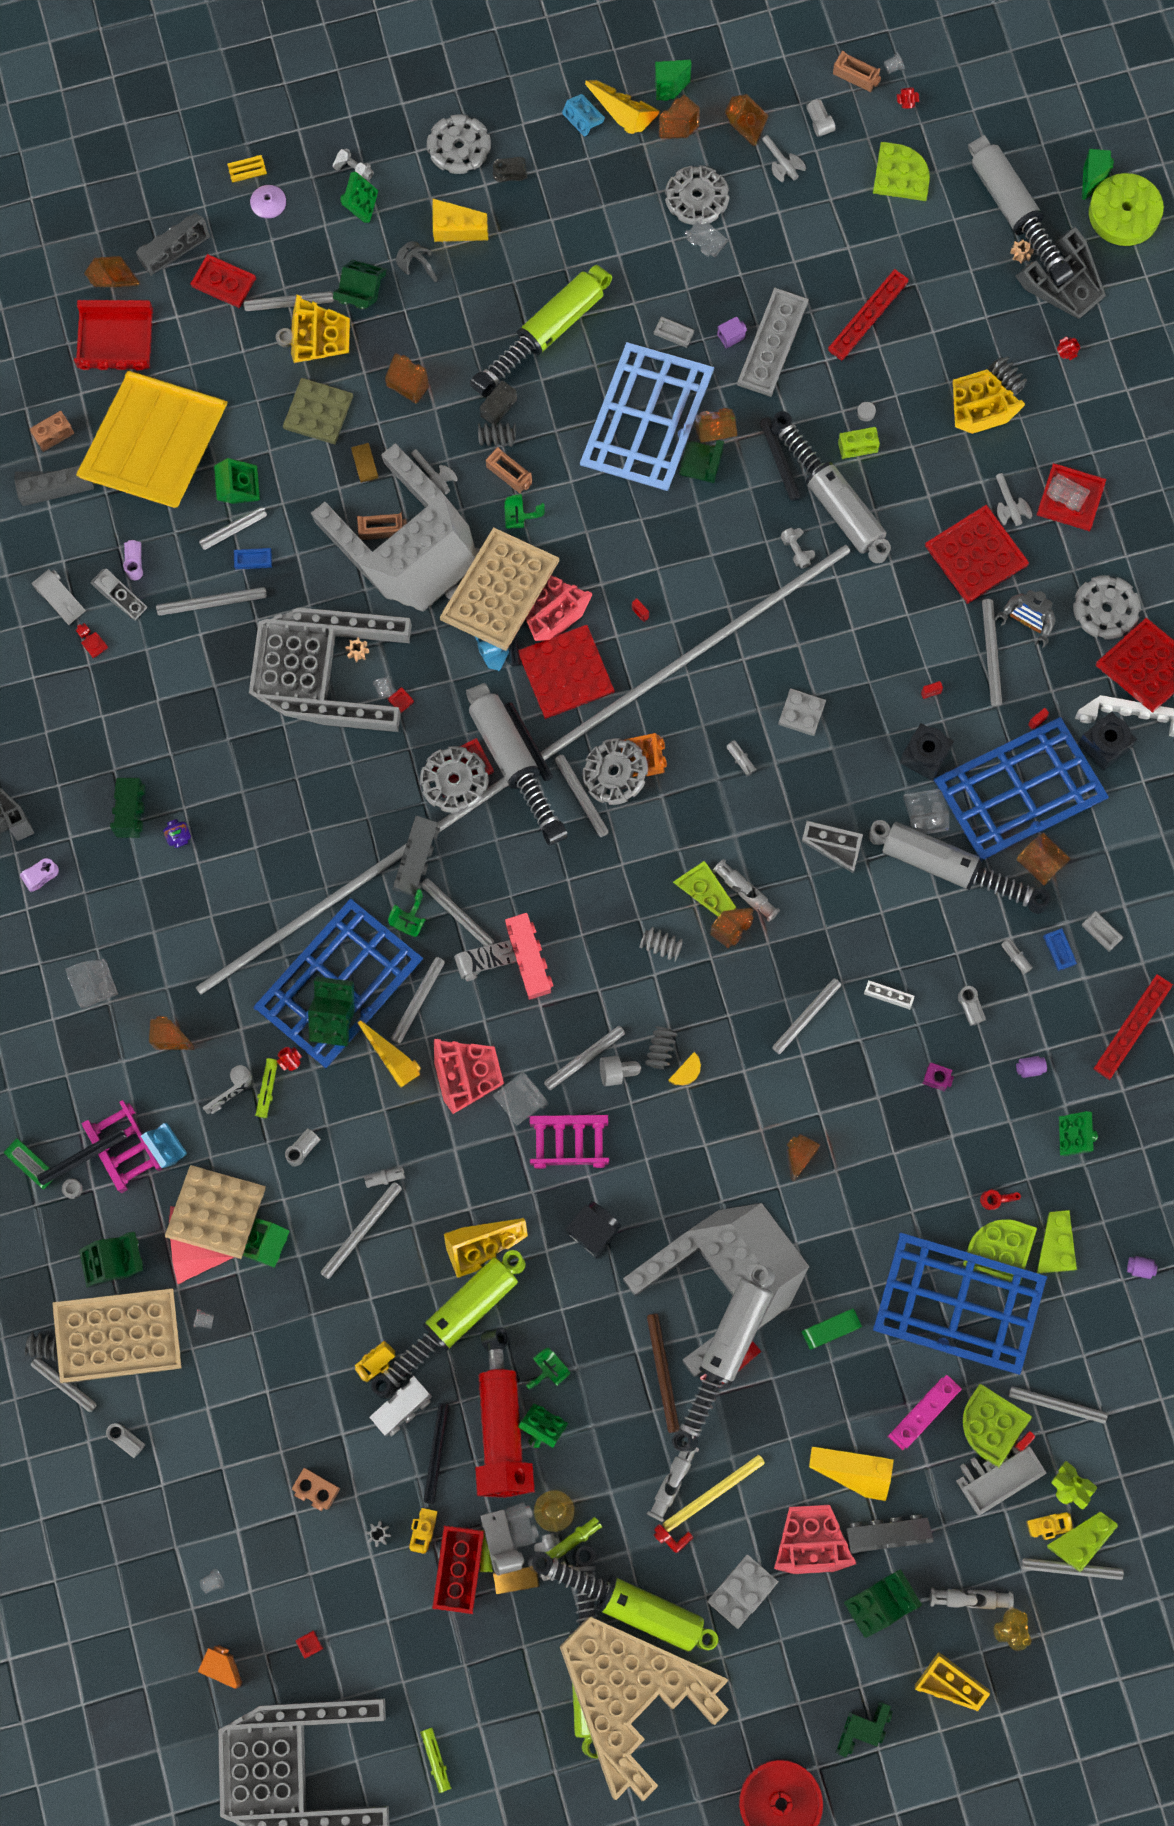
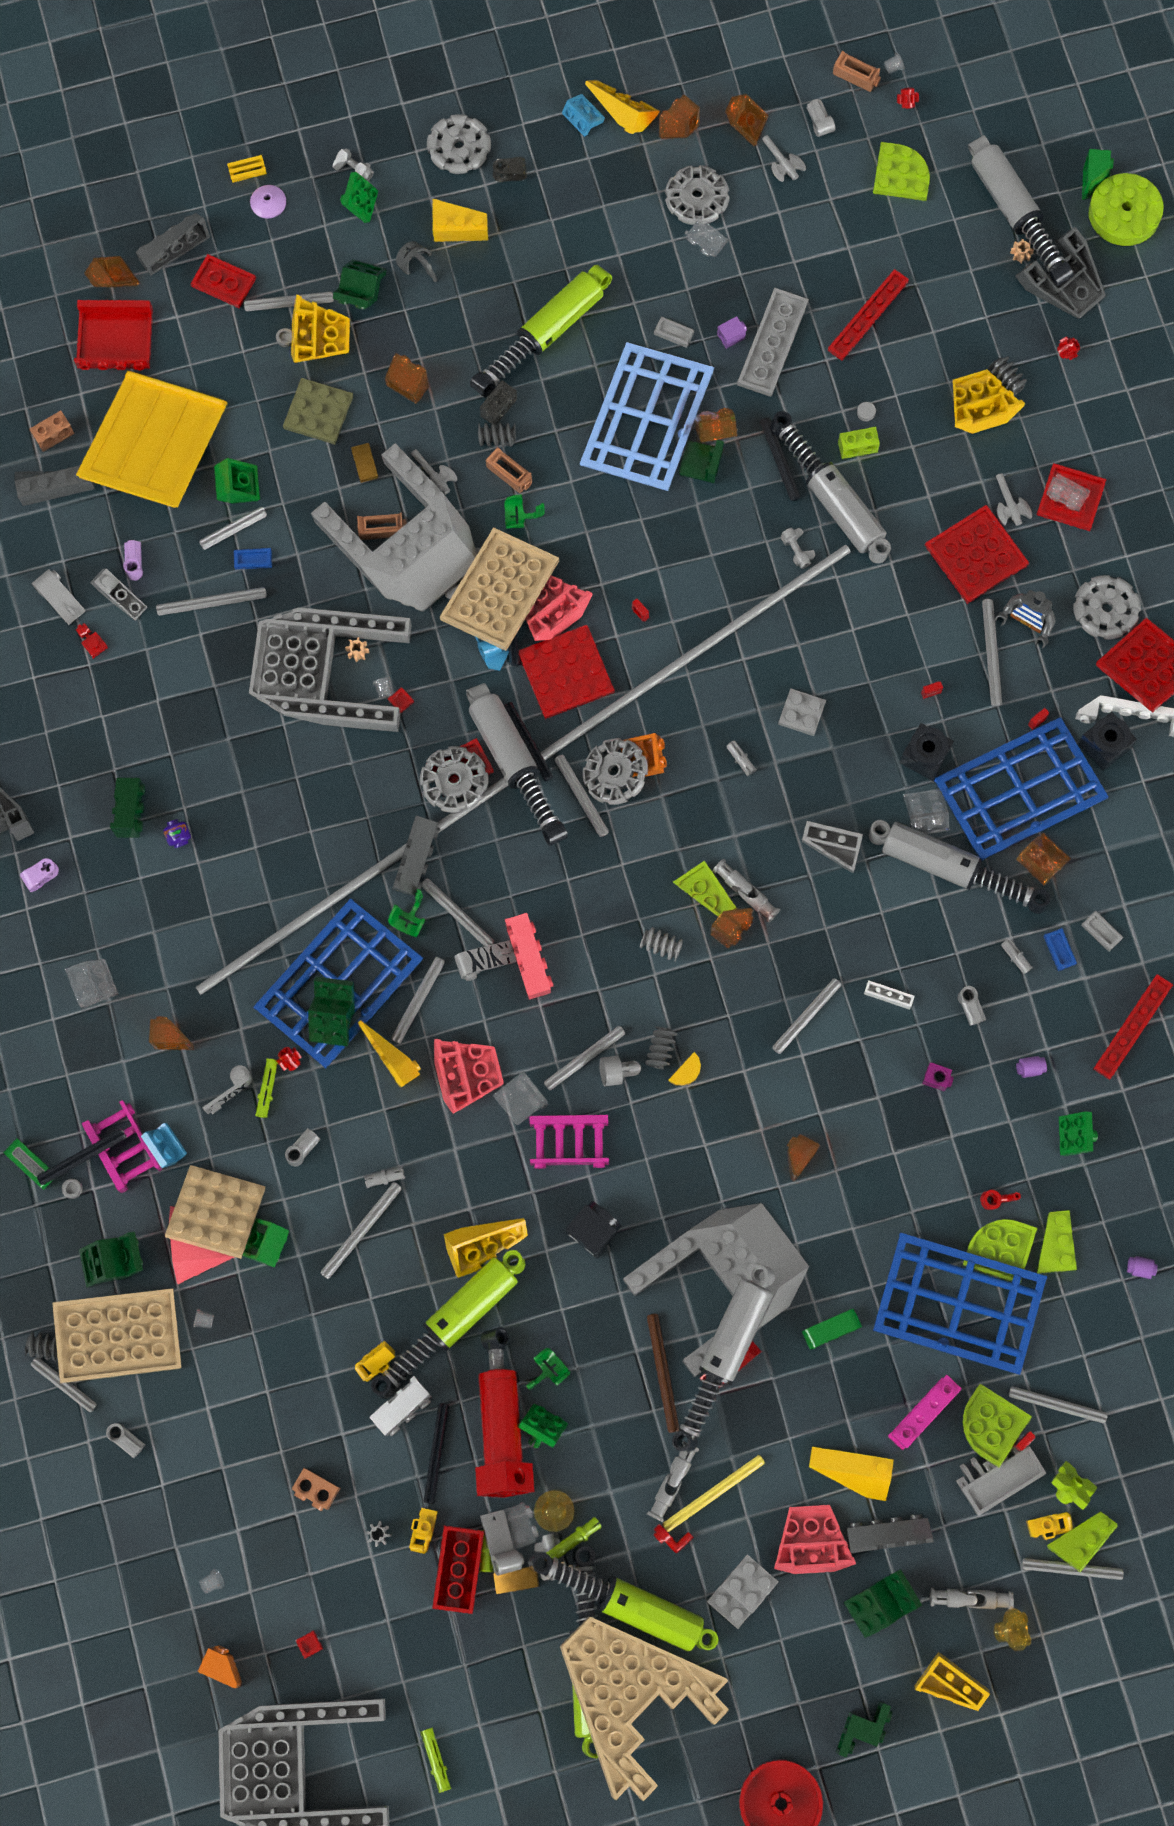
green slope [655,60,691,101] -> none

